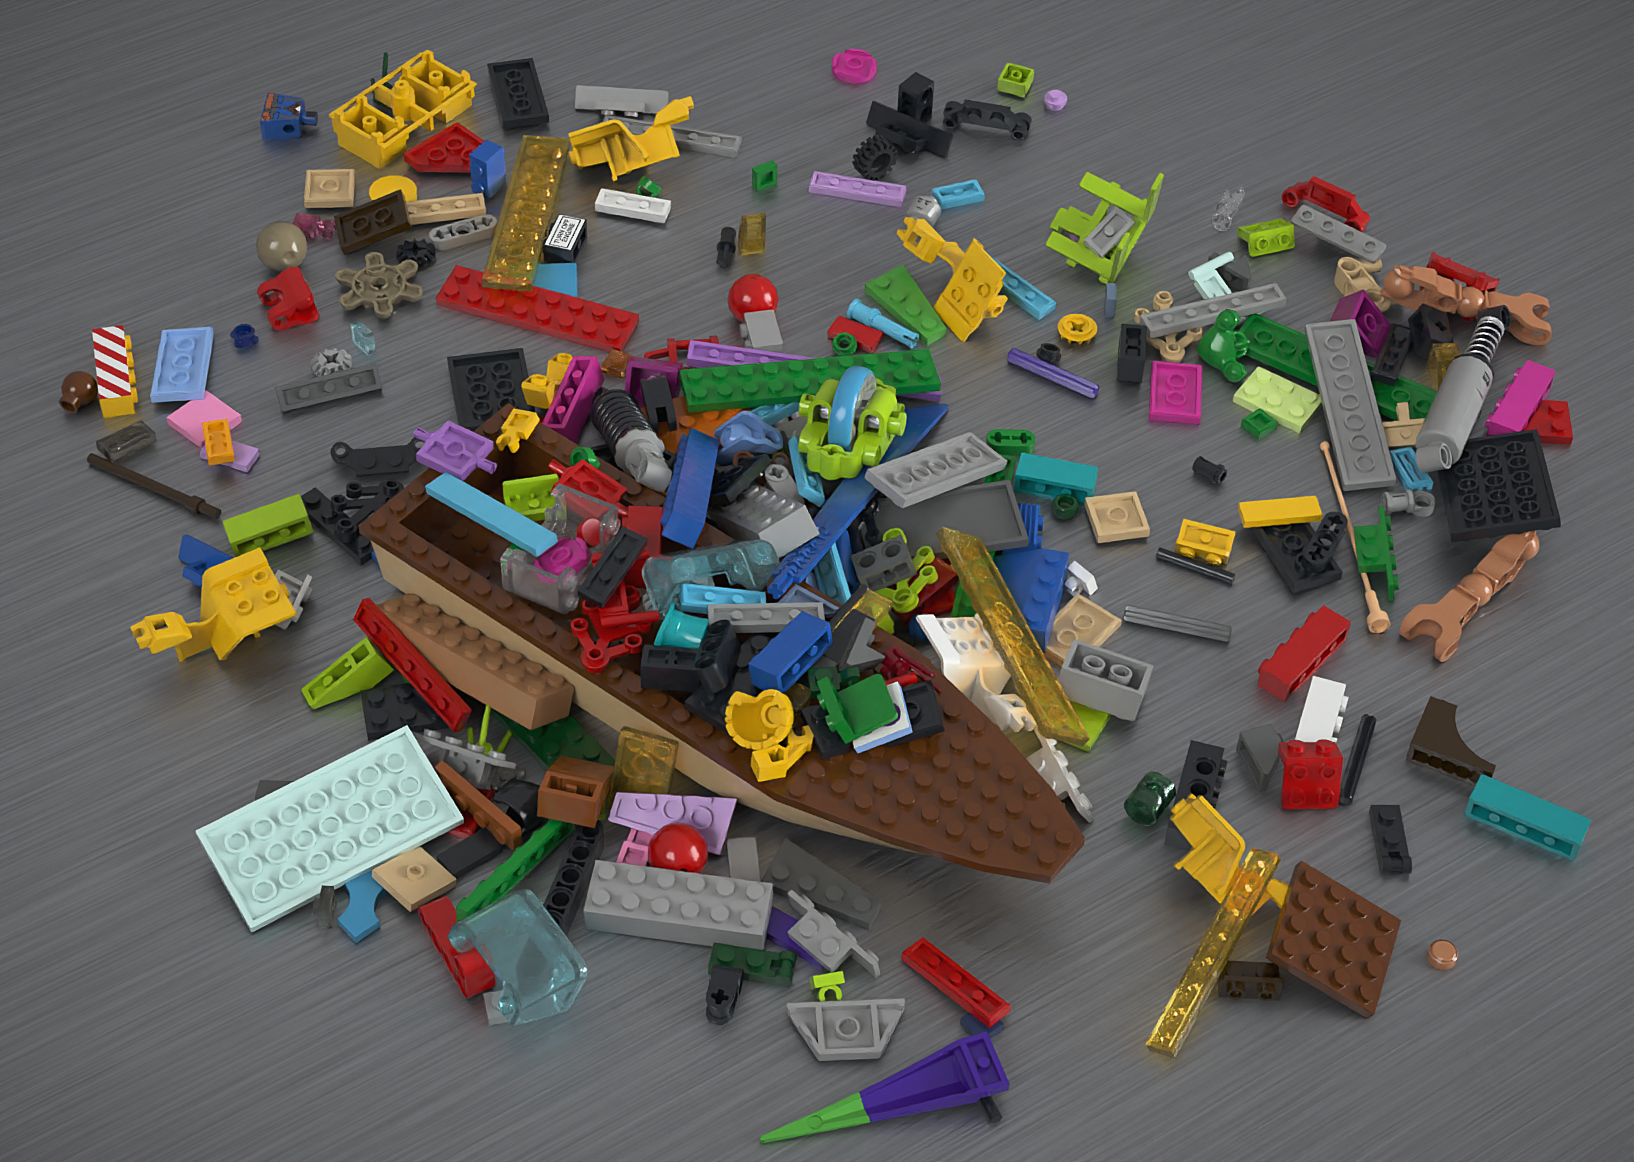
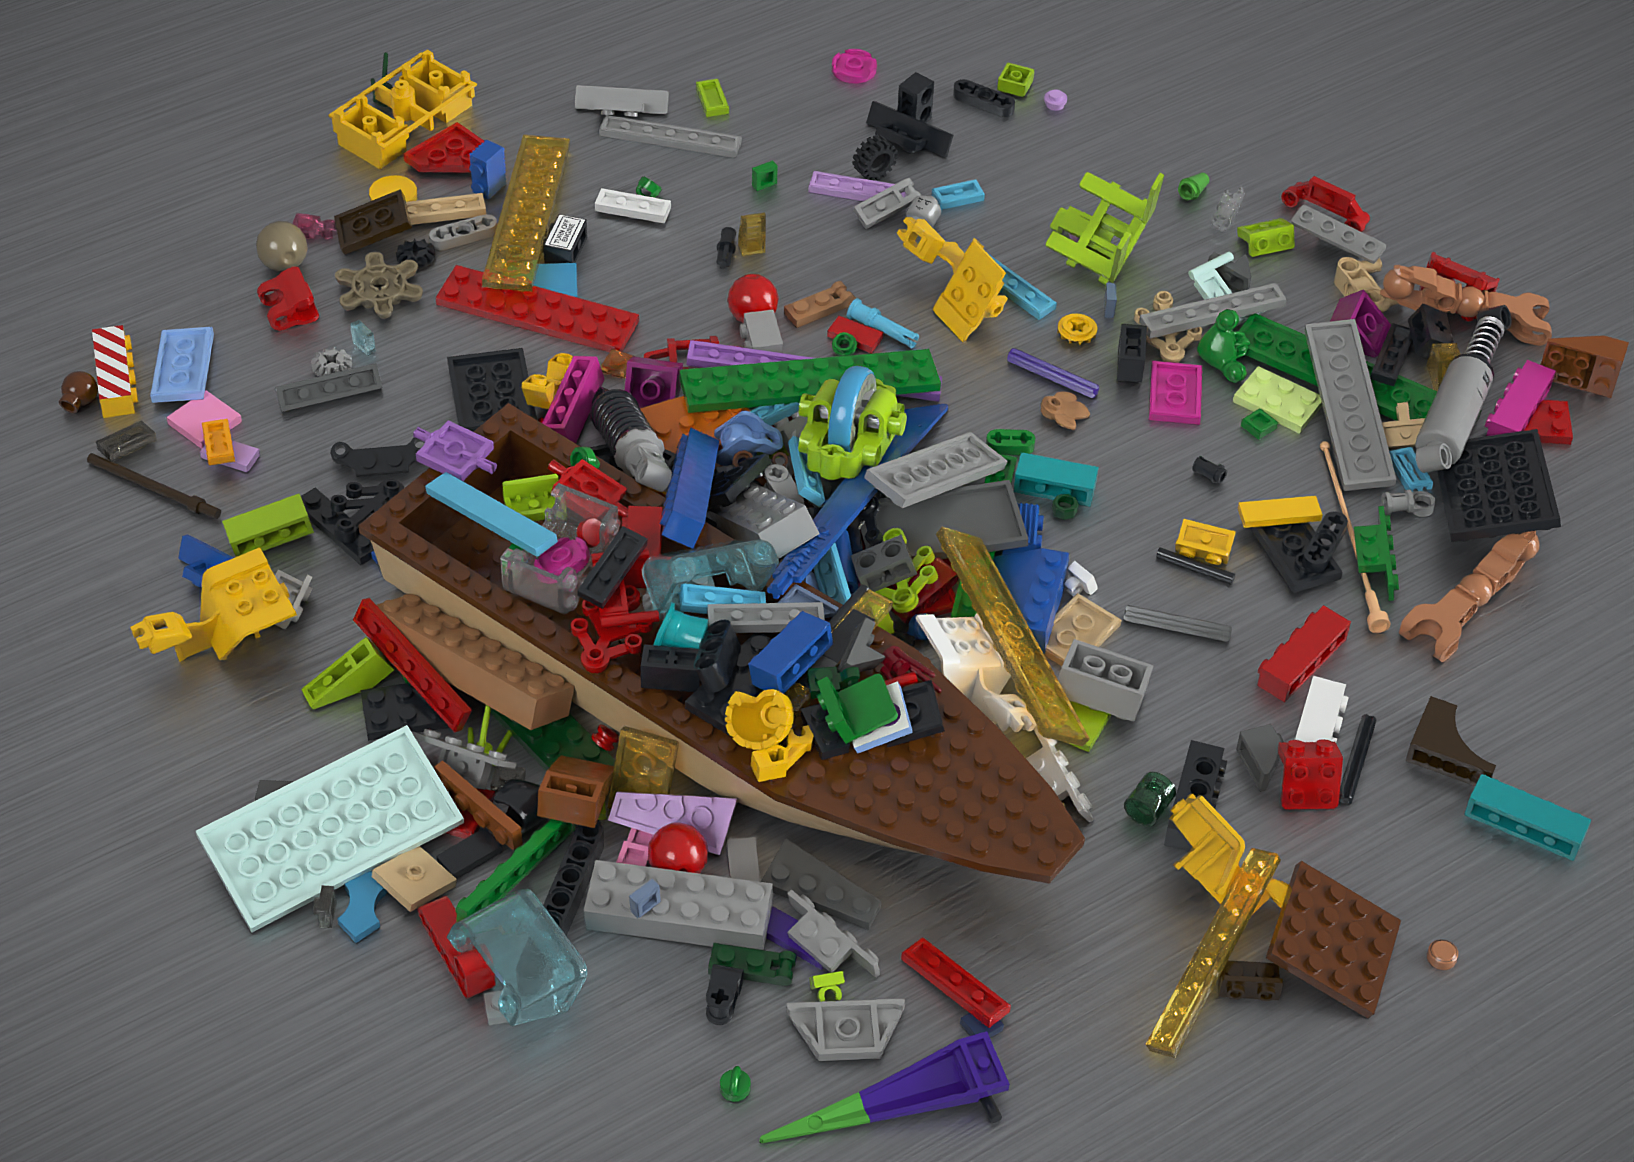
clear blue plate [230,324,259,348] -> none
blue torso [260,93,318,140] -> none
tan plate [304,169,355,208] -> none
black plate [487,58,549,129] -> none
yellow plate [496,409,539,453] -> none
yellow piece [568,96,694,183] -> none
black piece [640,375,677,434] -> none
bright green wing [864,264,947,346] -> none
black plate [943,99,1032,140] -> none
black plate [1036,343,1061,364] -> none
light grey plate [1083,206,1135,259] -> none
tan plate [1084,491,1150,543] -> none
black plate [1369,805,1412,874] -> none
none -> red bush [591,724,620,751]
none -> sand blue tile [629,879,661,919]
none -> lime tile [696,79,729,117]
none -> green tile [720,1066,751,1102]
none -> medium nougat plate [784,281,856,328]
none -> light grey plate [853,178,921,229]
none -> black beam [953,79,1015,117]
none -> medium nougat plate [1040,391,1090,430]
none -> bright green cone [1178,172,1210,200]
none -> dark orange slope [1540,335,1629,398]

